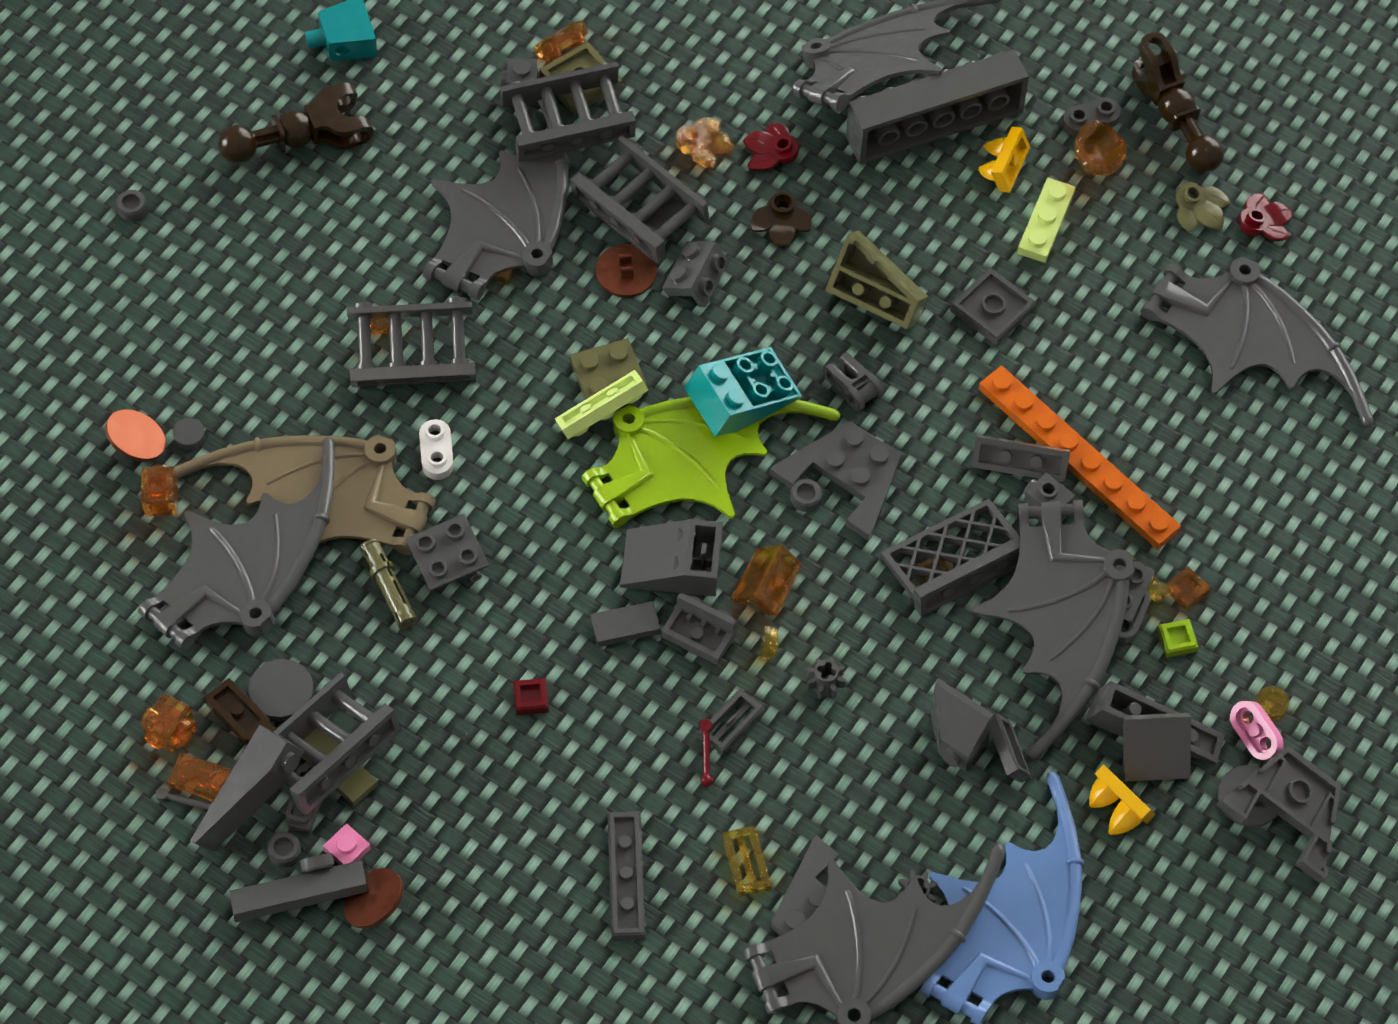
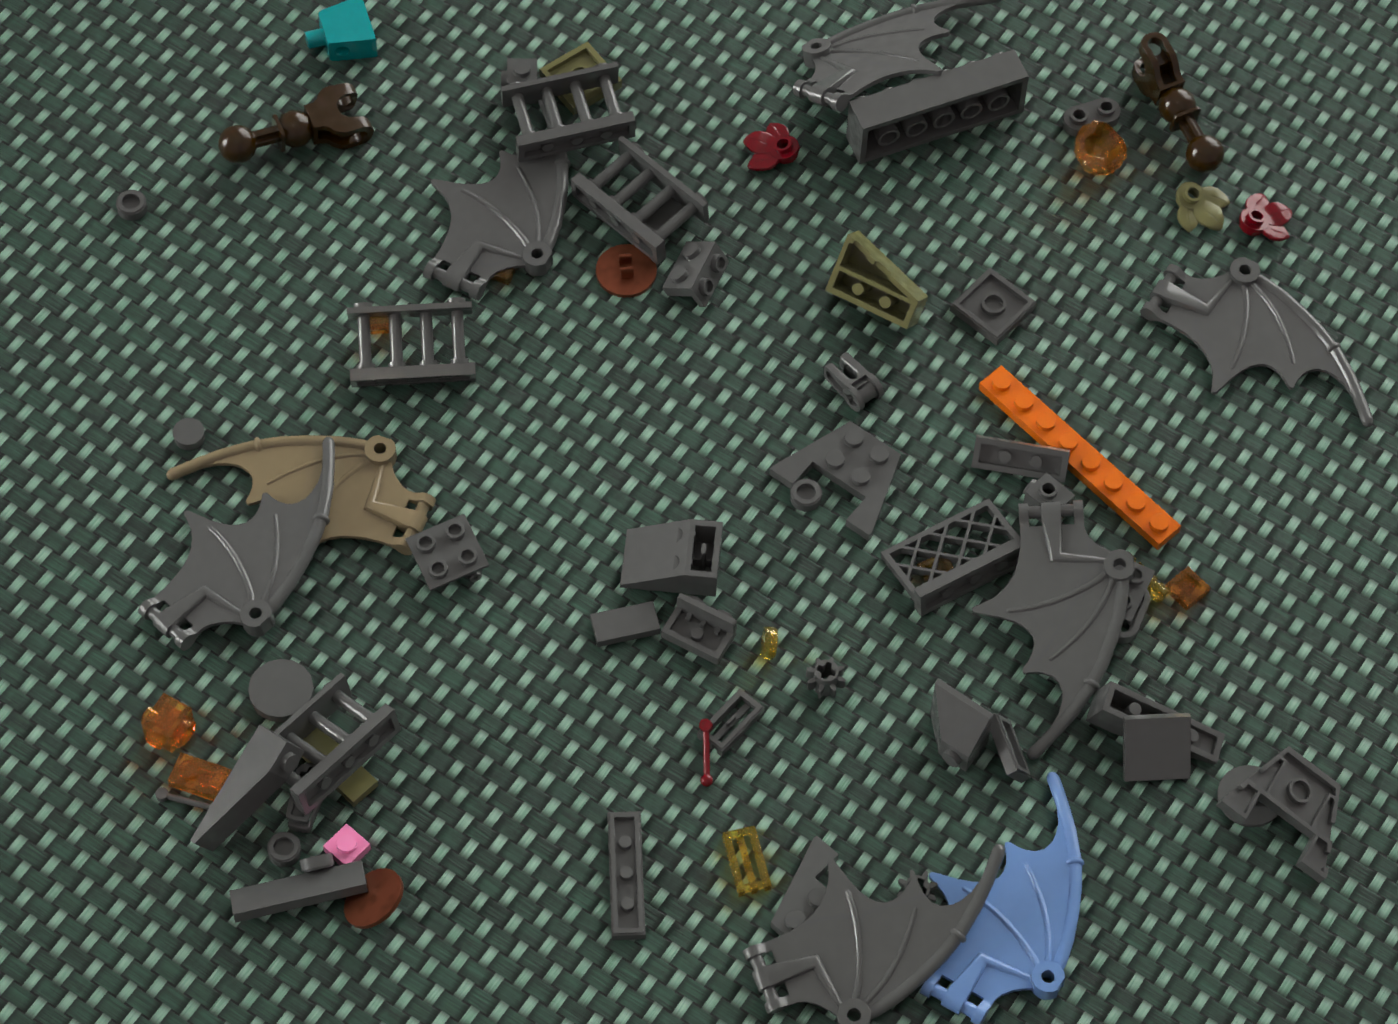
piece [105,409,166,462] -> none
clear orange brick [141,465,178,517] -> none
dark brown hinge [204,678,276,746] -> none
olive pin [360,538,417,629] -> none
white plate [419,419,454,480] -> none
dark red tile [513,678,549,715] -> none
clear orange plate [533,21,588,62] -> none
yellowish green plate [555,370,649,439] -> none
olive plate [570,338,648,400] -> none
lime animal [582,397,841,528] -> none
clear orange plate [676,118,734,168] -> none
teal slope [684,347,802,437] -> none
clear orange panel [731,545,802,616] -> none
dark brown plate [751,192,812,247] -> none
yellow tile [978,127,1031,193] -> none
yellowish green plate [1017,177,1076,263] -> none
yellow tile [1089,764,1156,835] -> none
lime tile [1157,619,1198,658] -> none
bright pink plate [1230,701,1283,760] -> none
clear yellow tile [1255,686,1289,721] -> none

